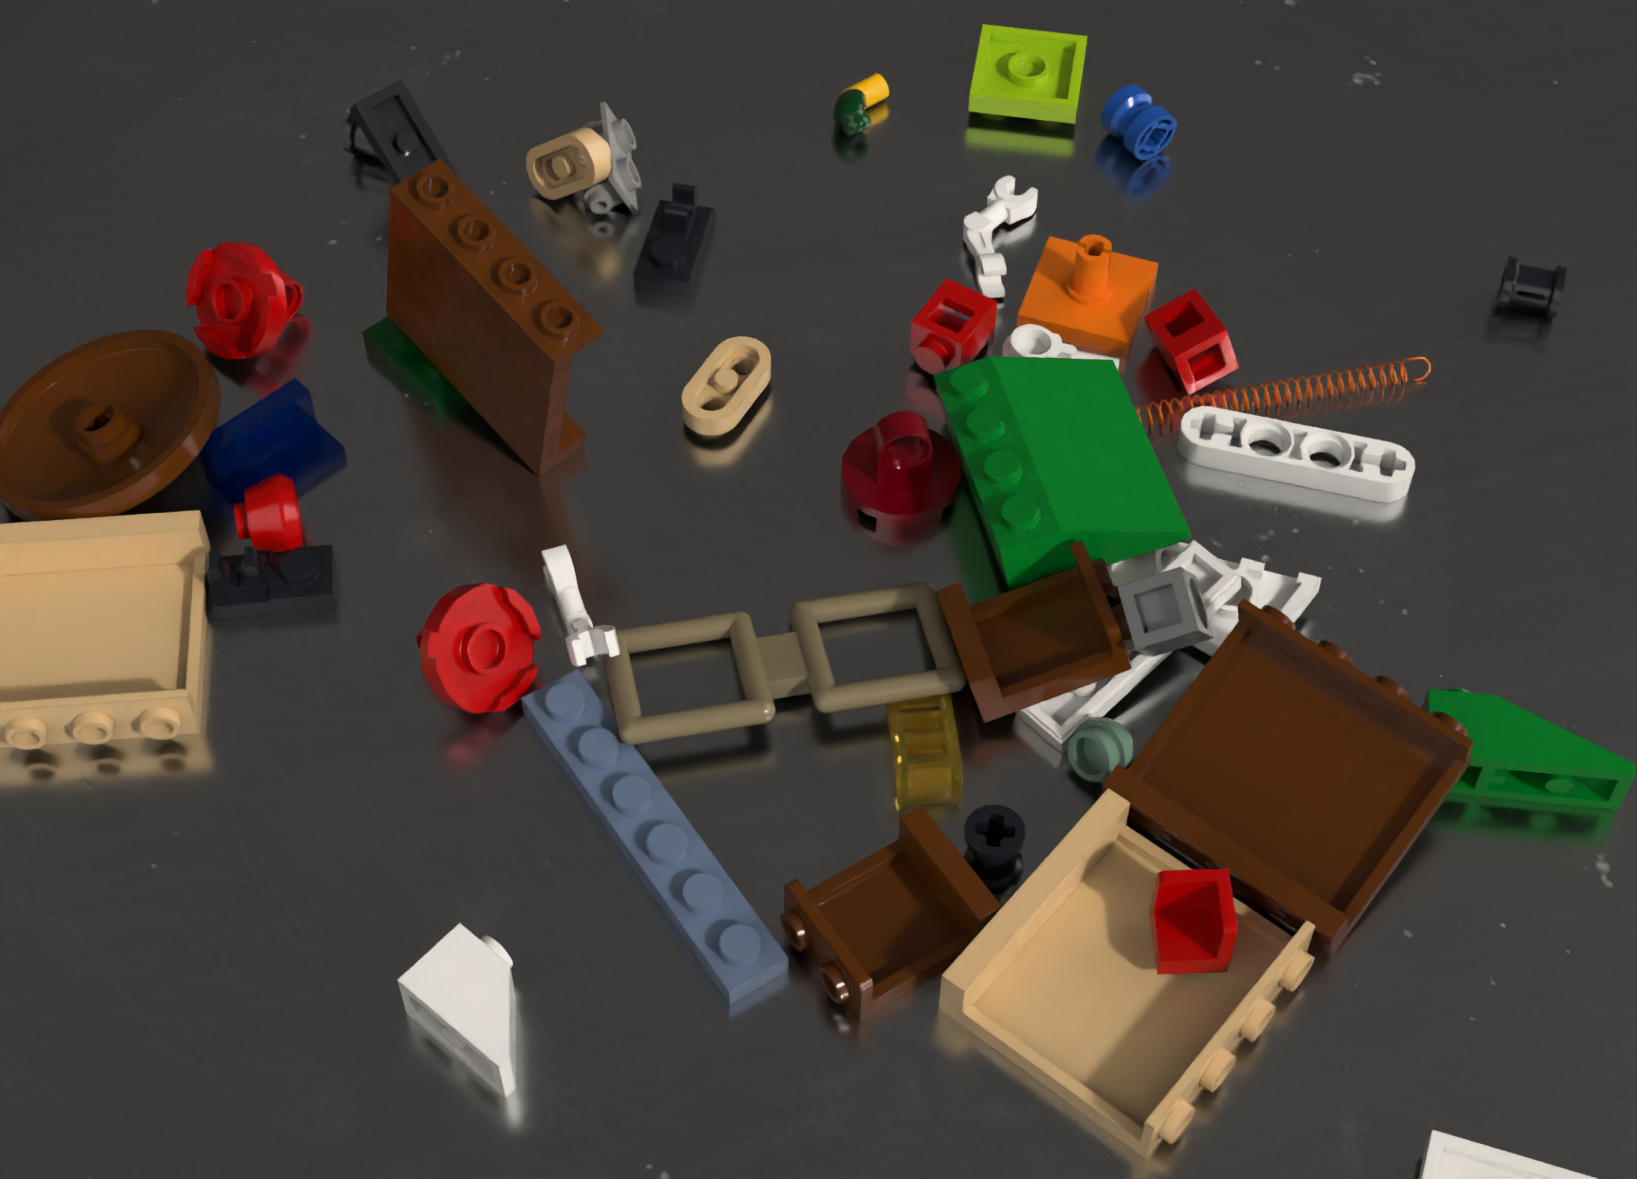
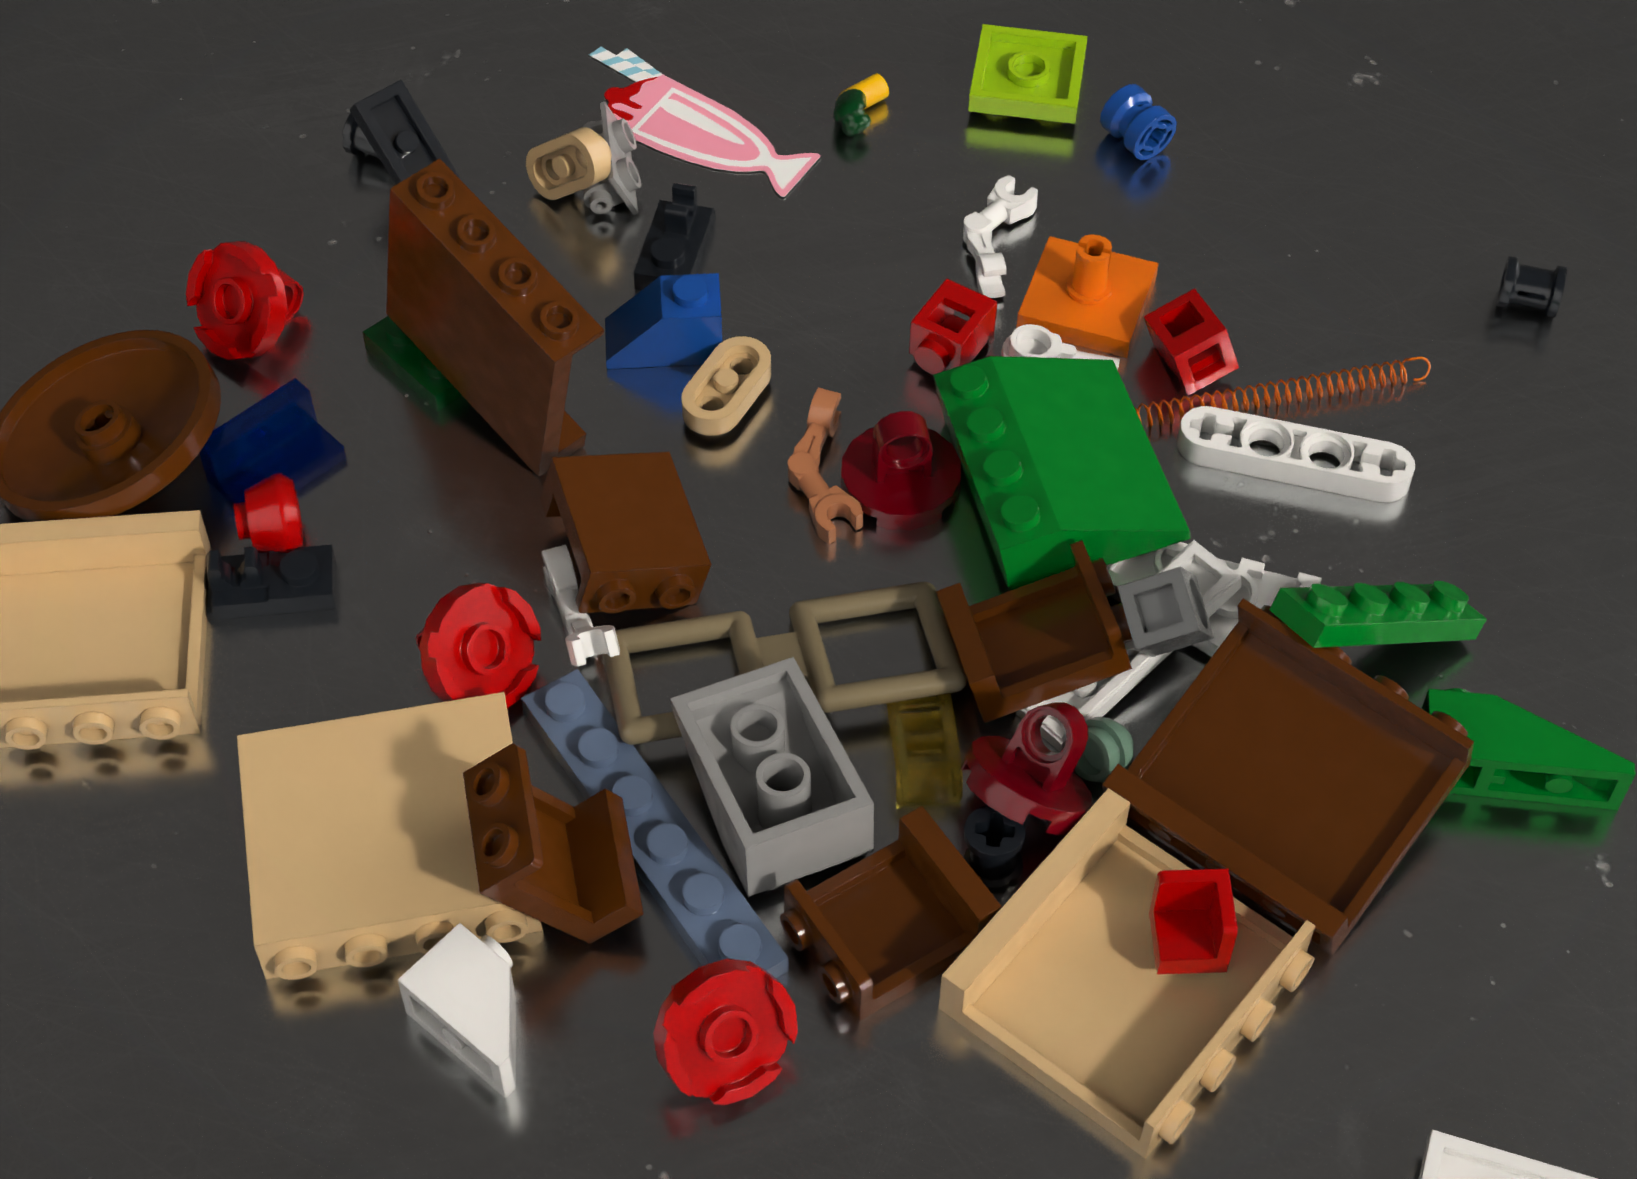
none -> tan panel [237,692,543,980]
none -> reddish brown panel [463,743,644,944]
none -> reddish brown panel [540,451,711,613]
none -> sticker [589,46,821,197]
none -> blue slope [605,273,722,369]
none -> red tile [653,959,798,1105]
none -> light grey slope [670,657,874,897]
none -> nougat piece [788,387,863,545]
none -> dark red tile [961,702,1093,835]
none -> green plate [1269,581,1487,648]

